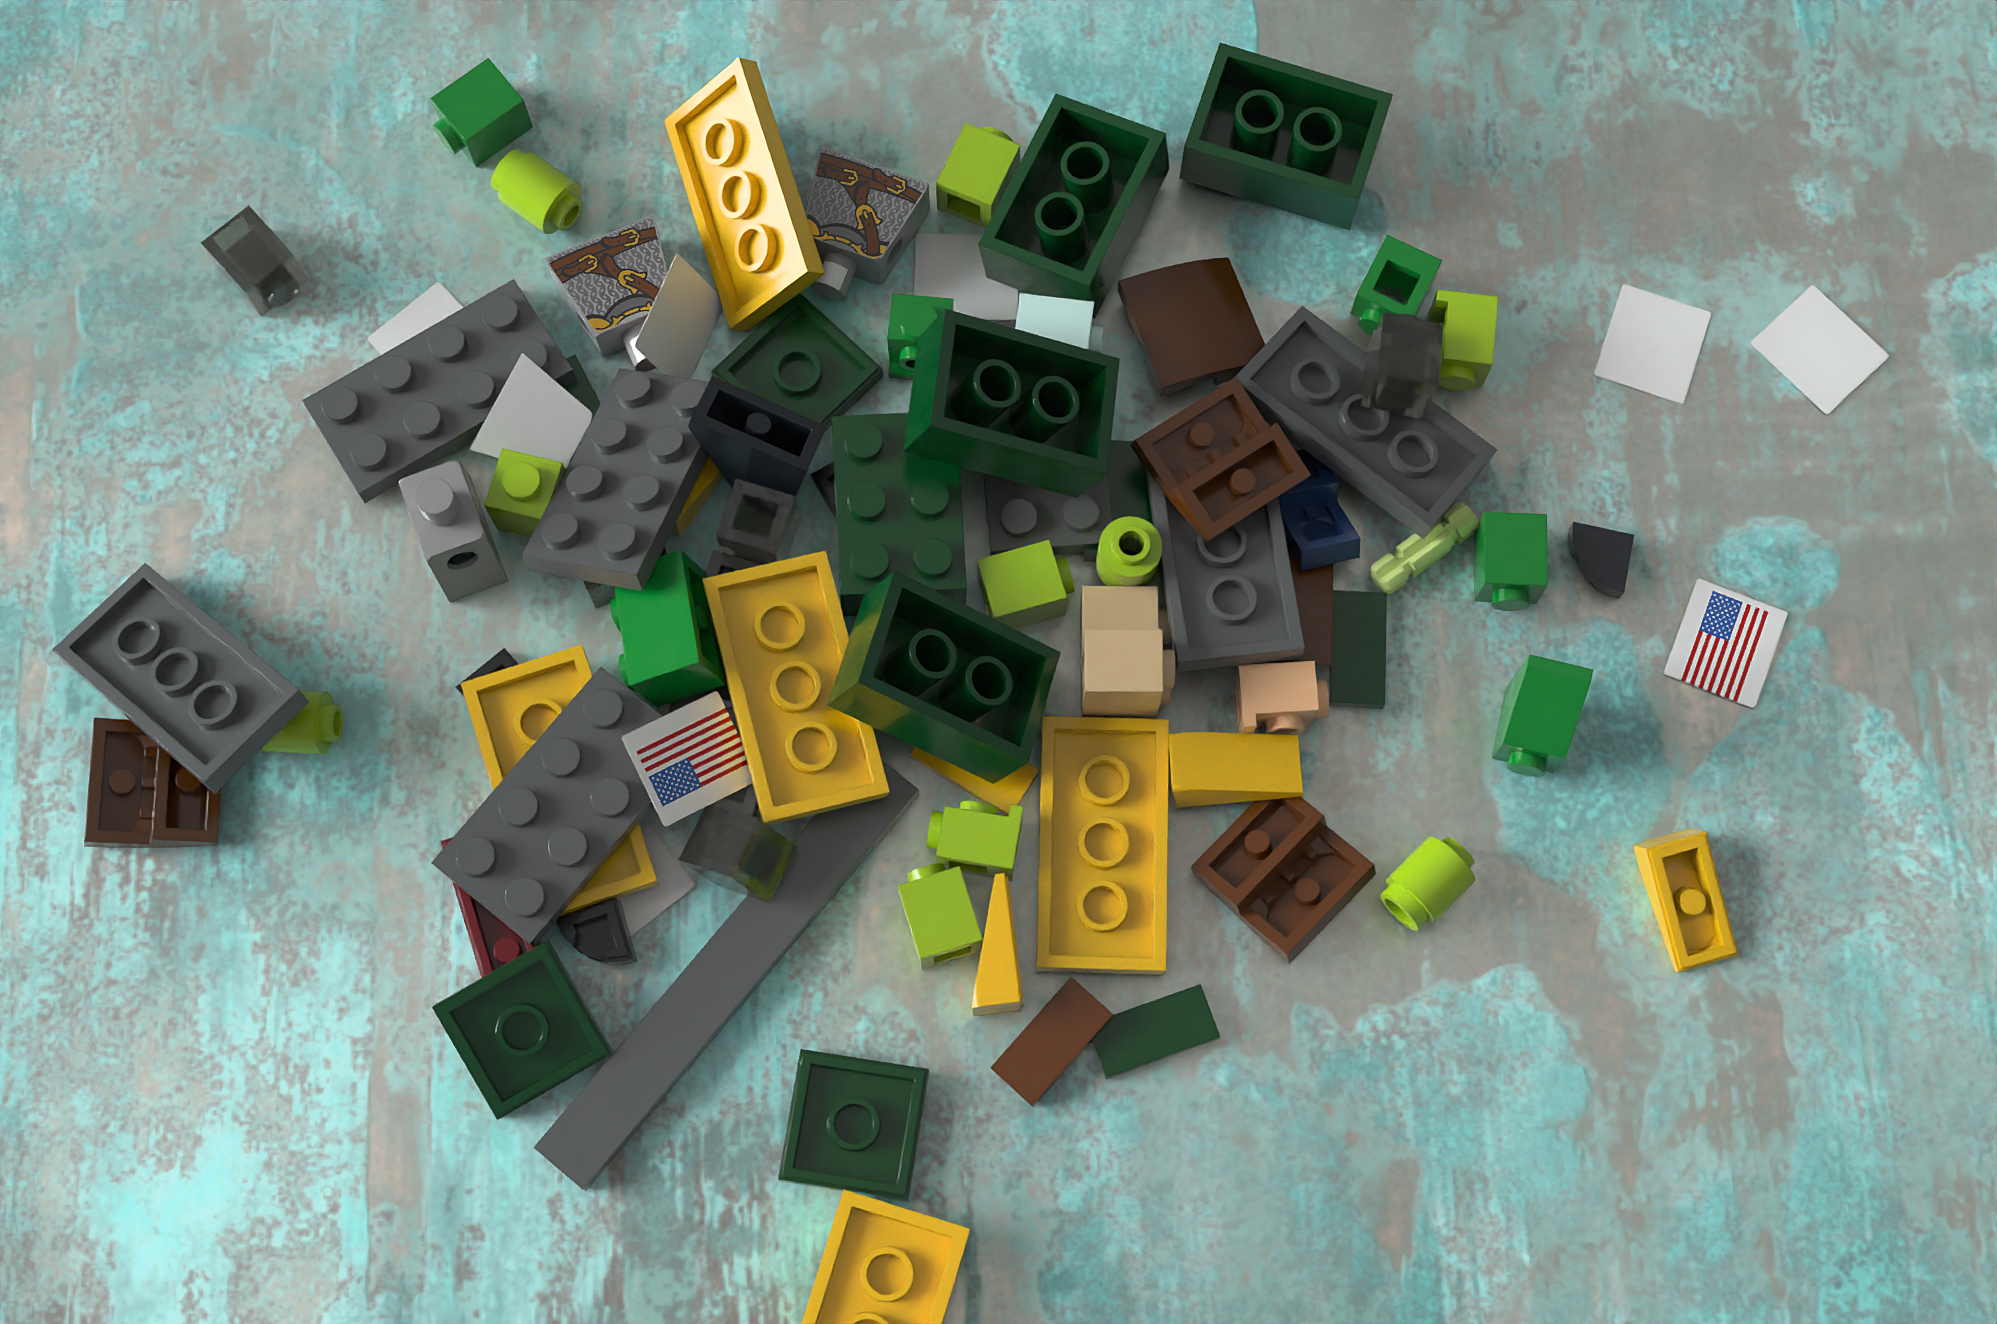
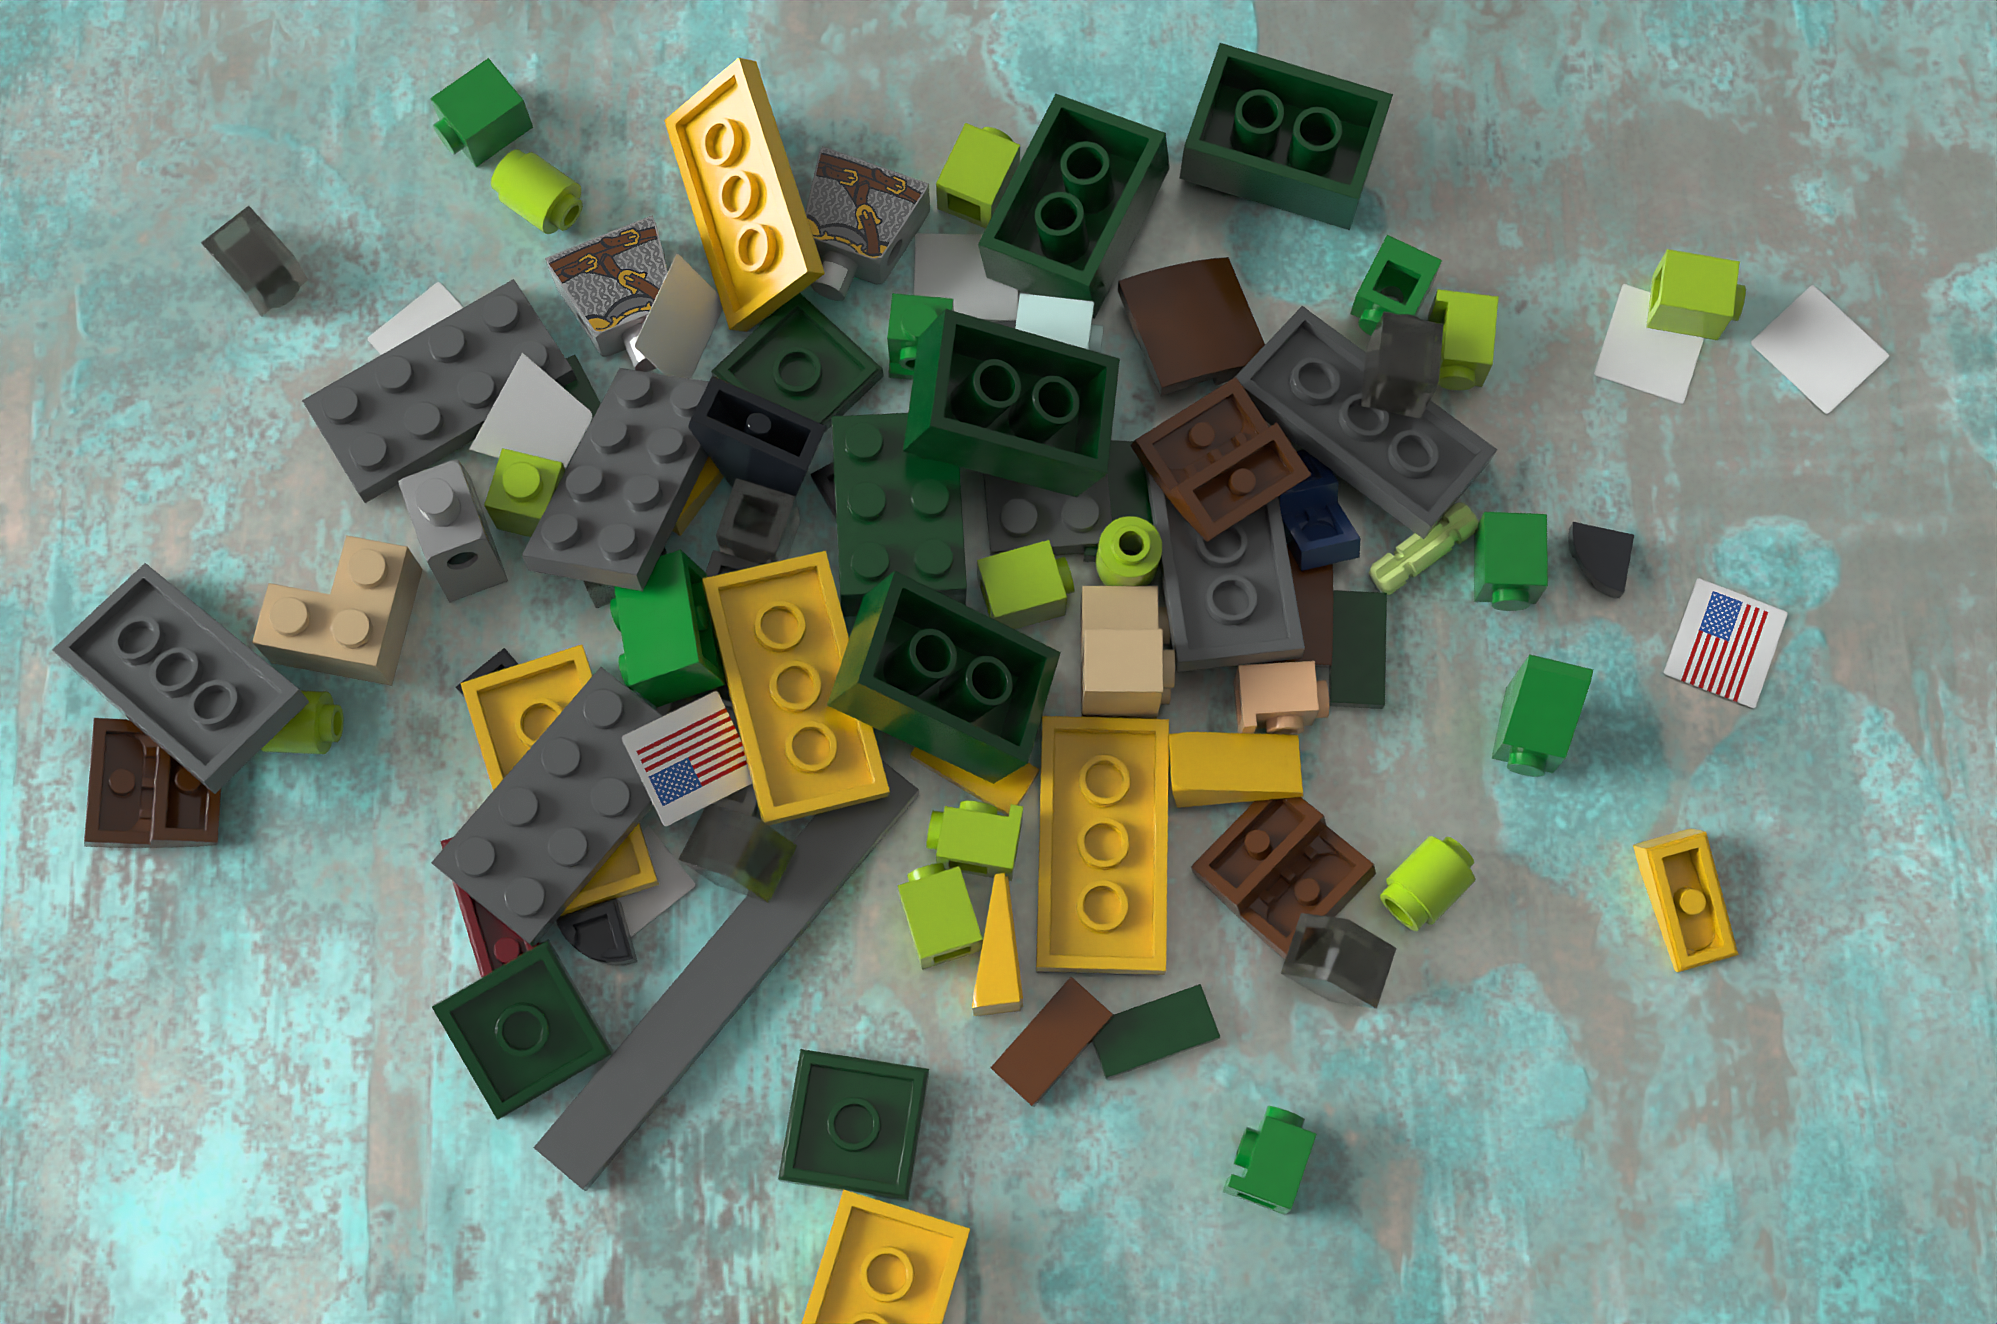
none -> tan brick [252,535,423,686]
none -> green brick [1223,1106,1317,1215]
none -> clear smoke brick [1281,913,1397,1009]
none -> lime brick [1646,249,1746,340]

